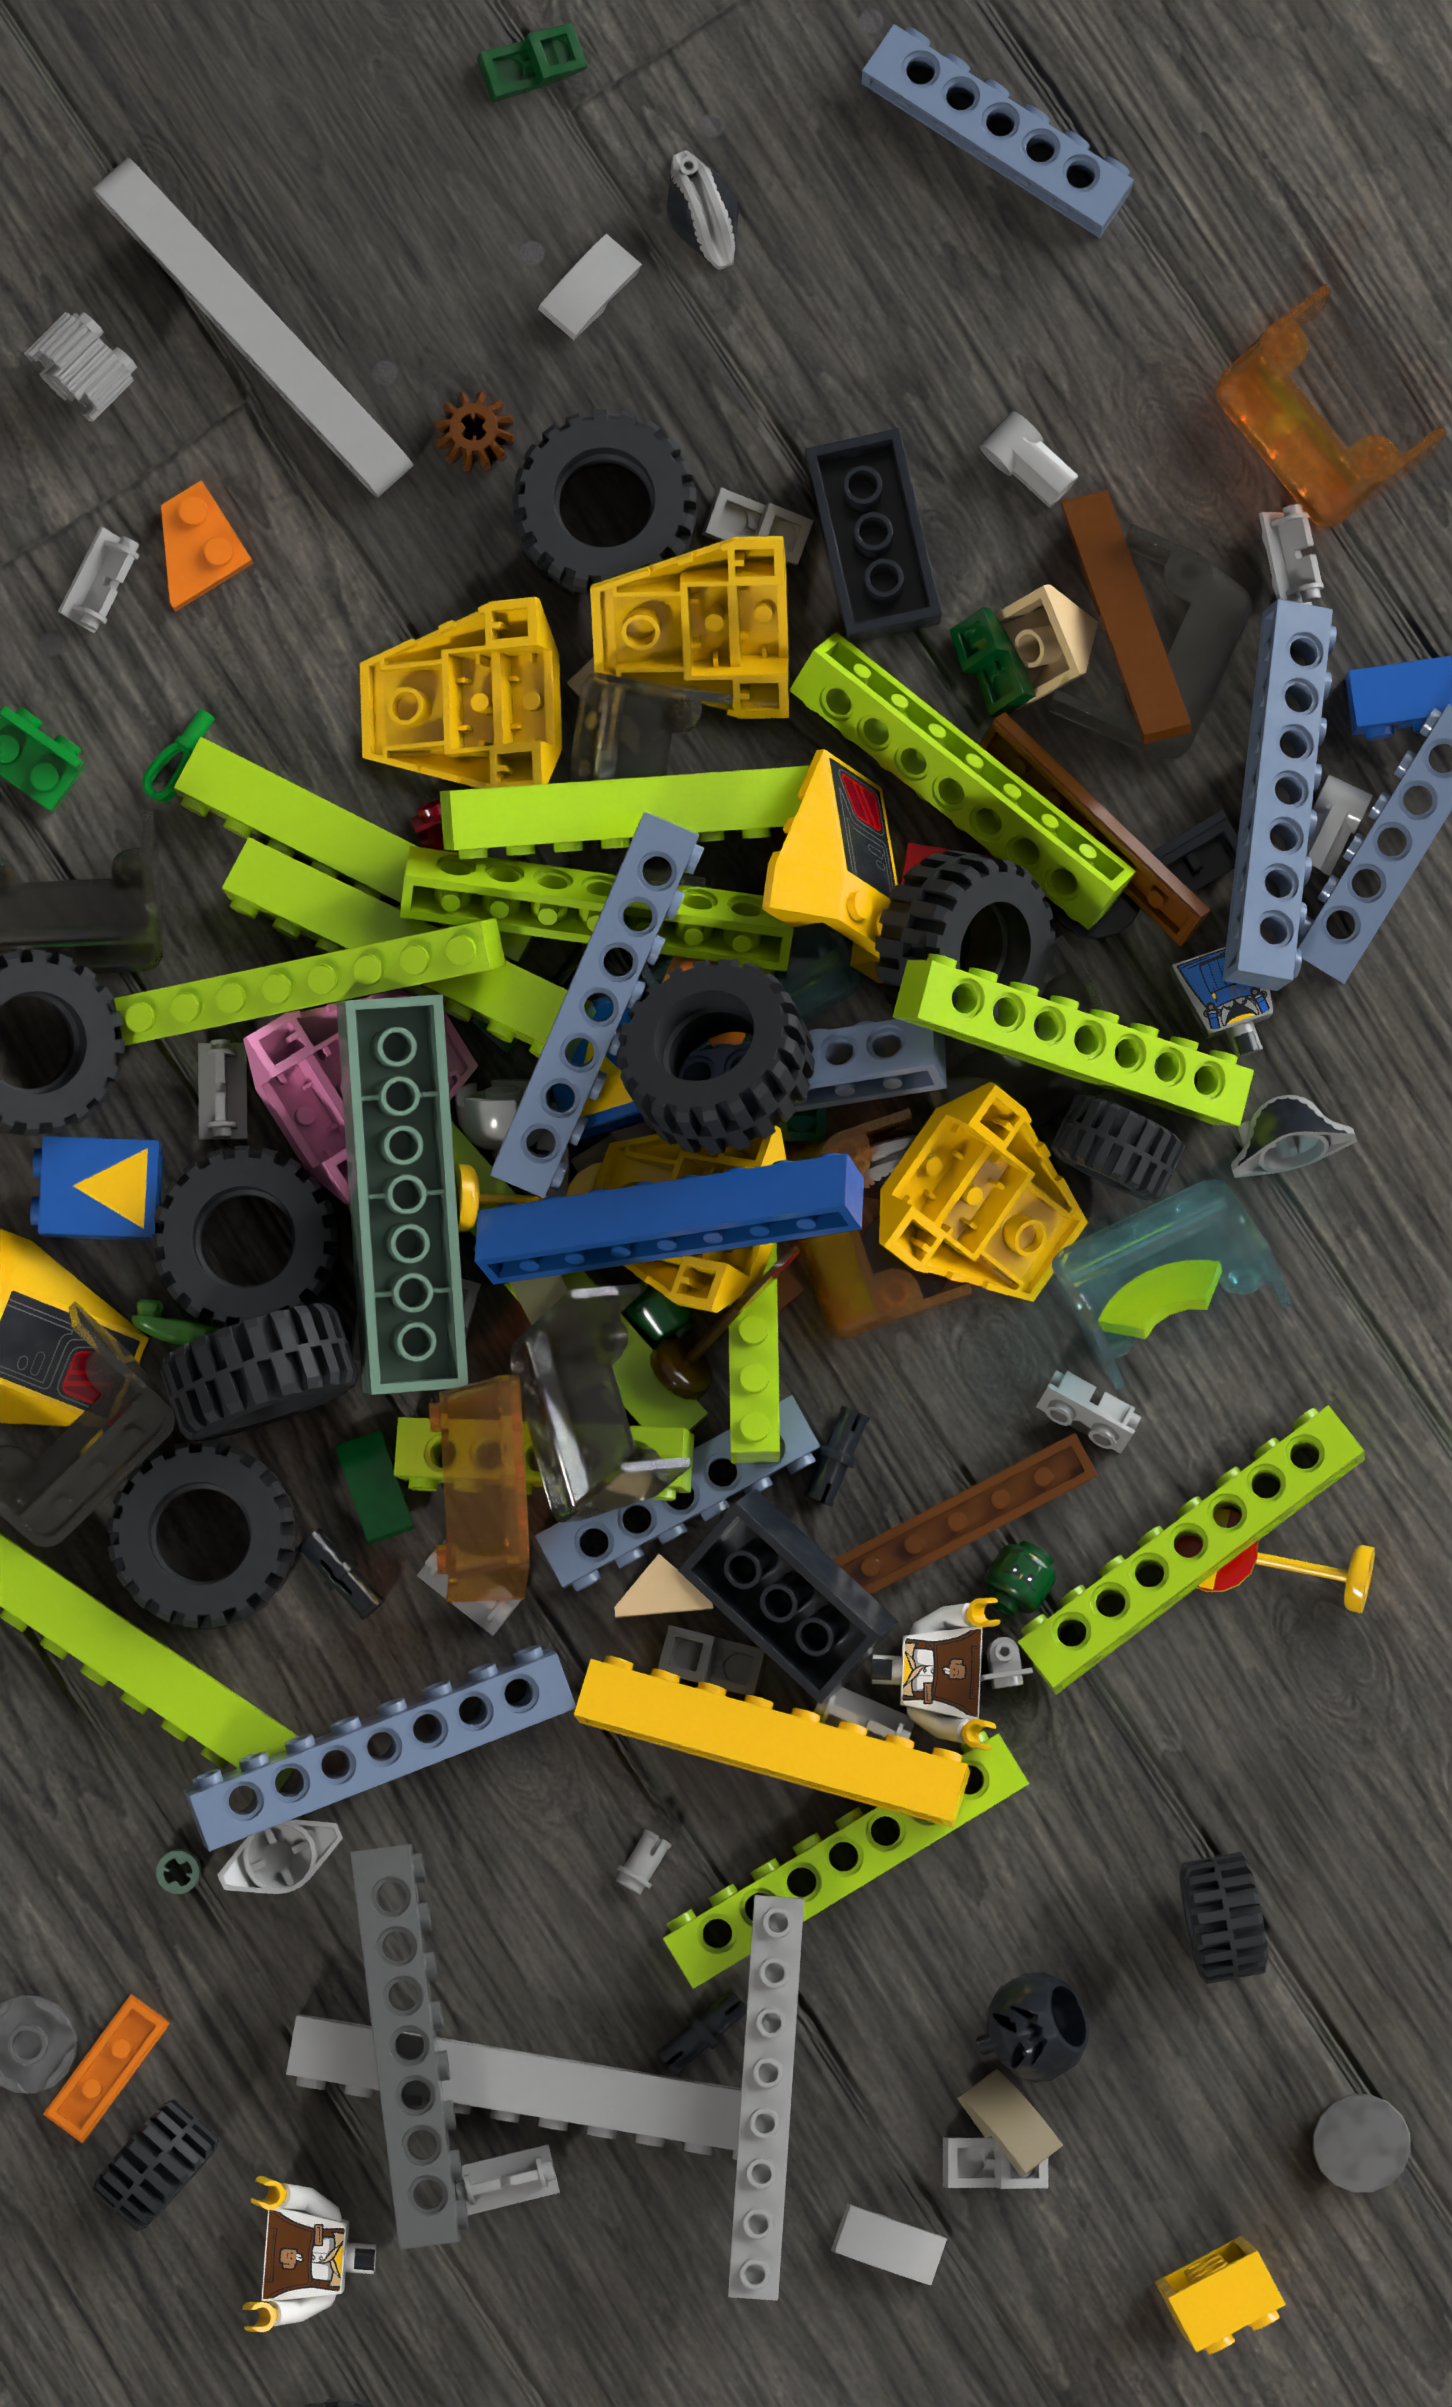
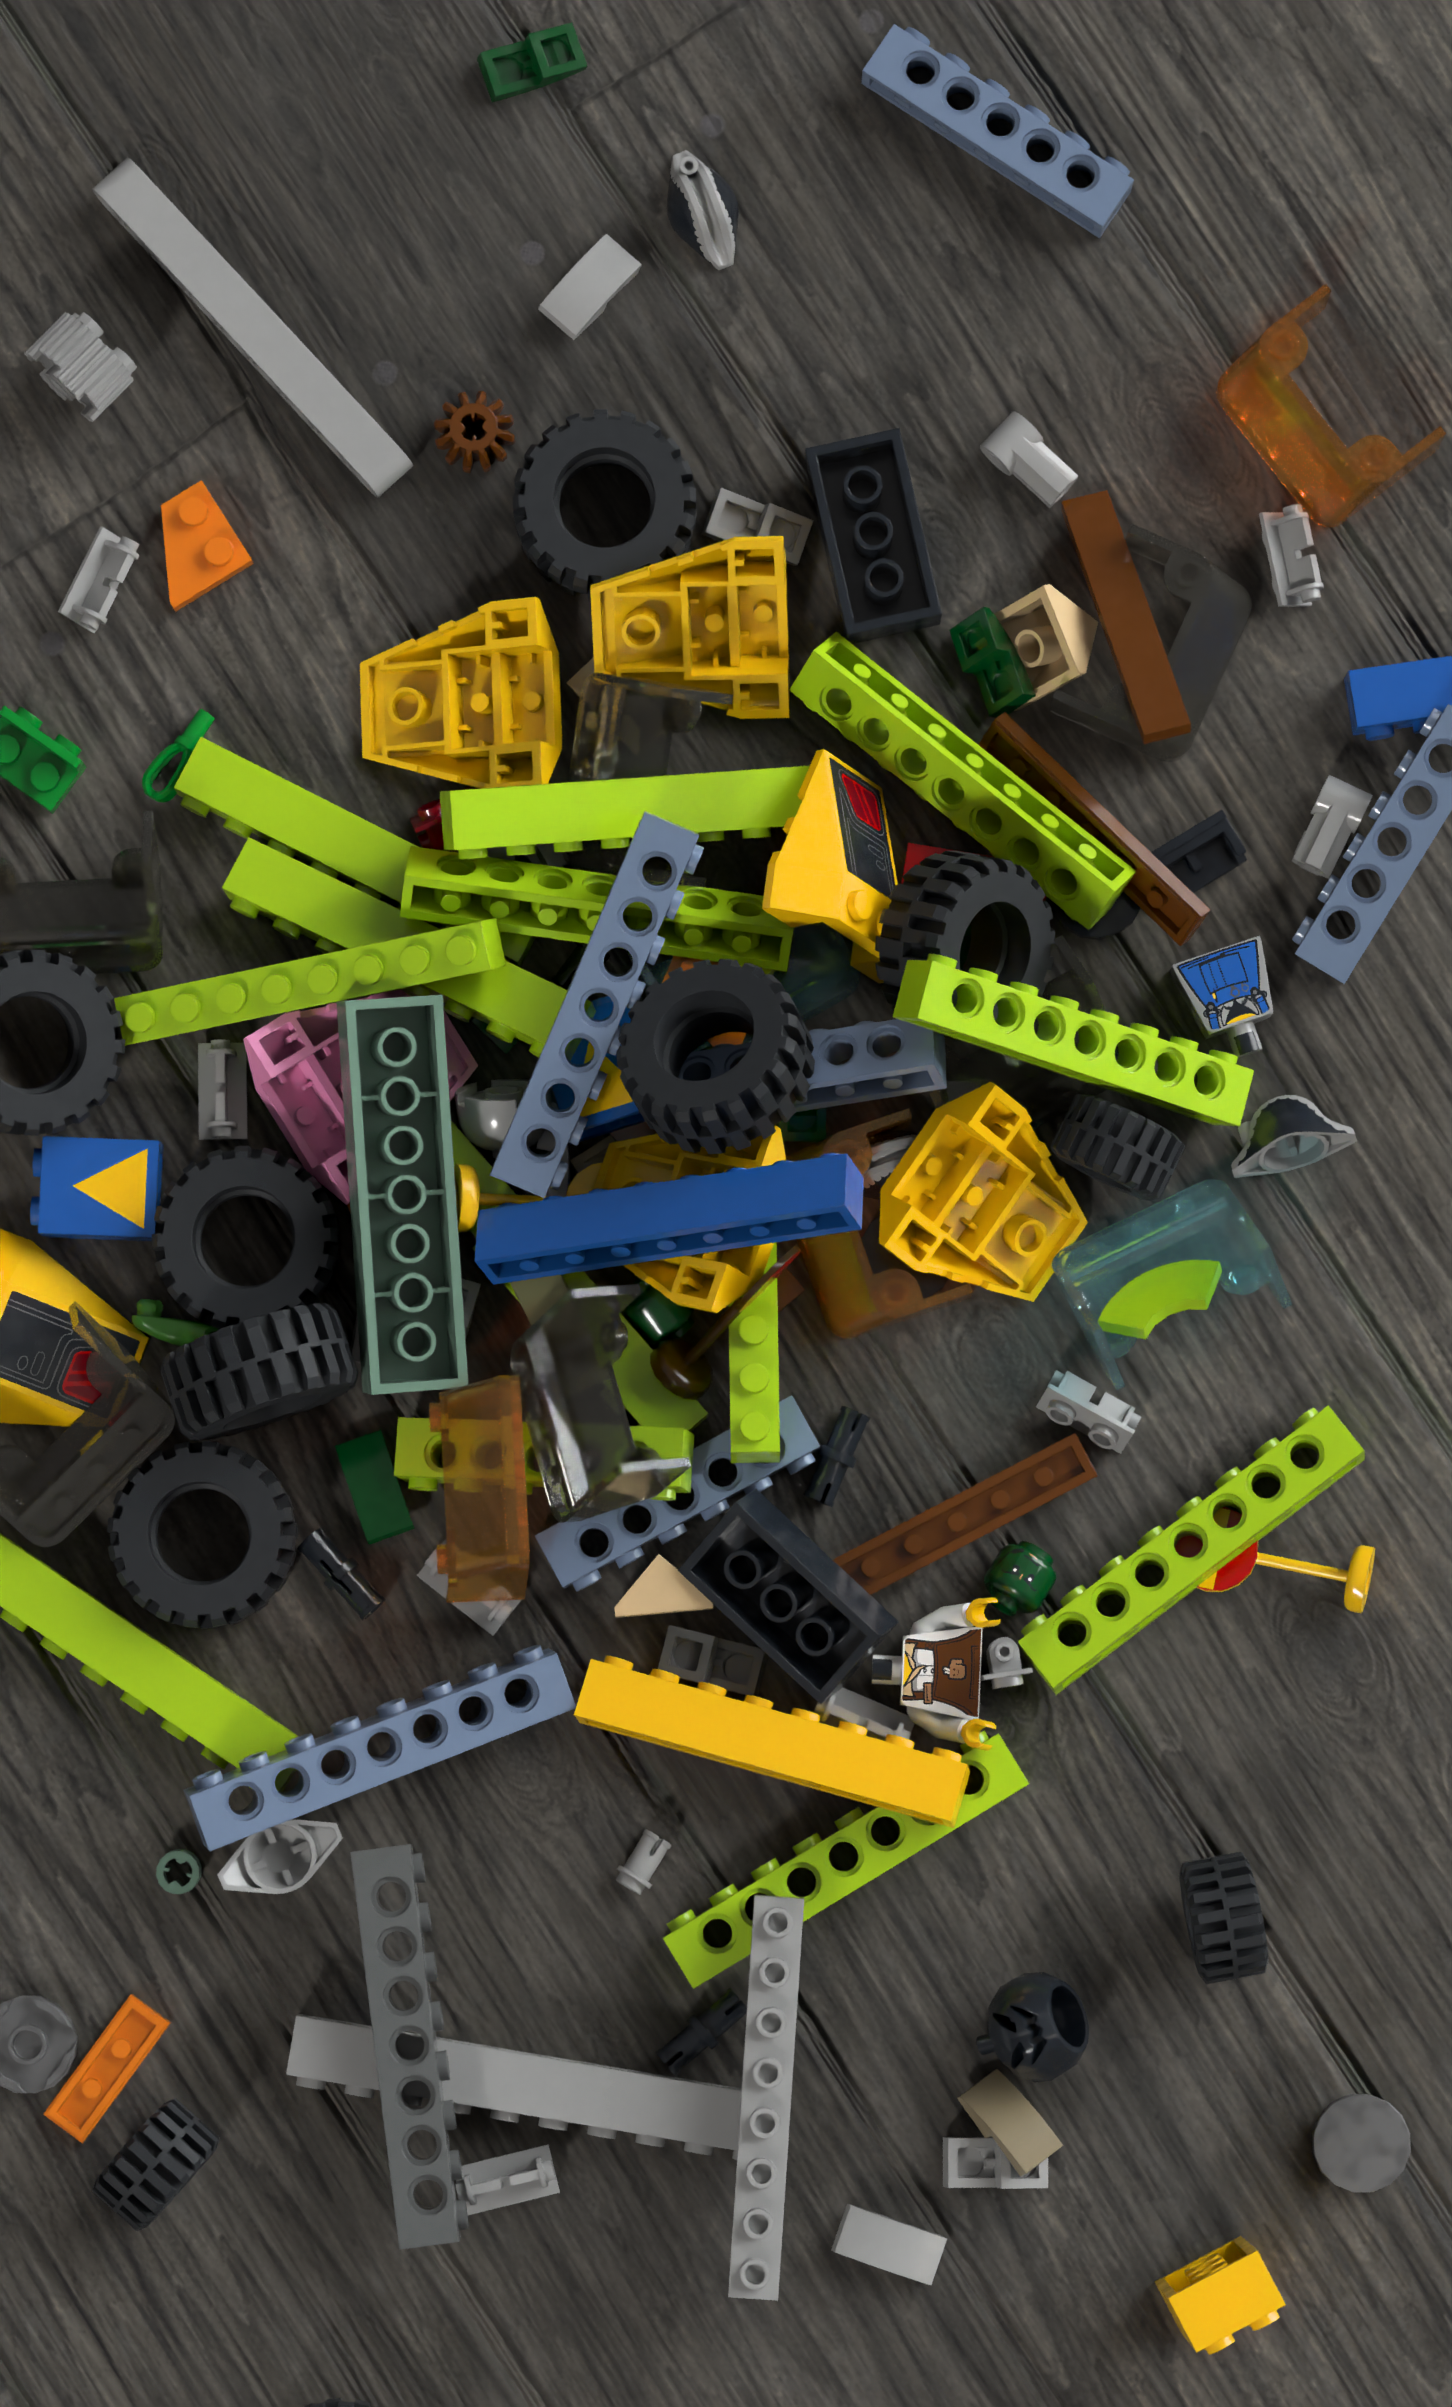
torso [242,2176,376,2332] -> none
sand blue brick [1222,599,1337,991] -> none

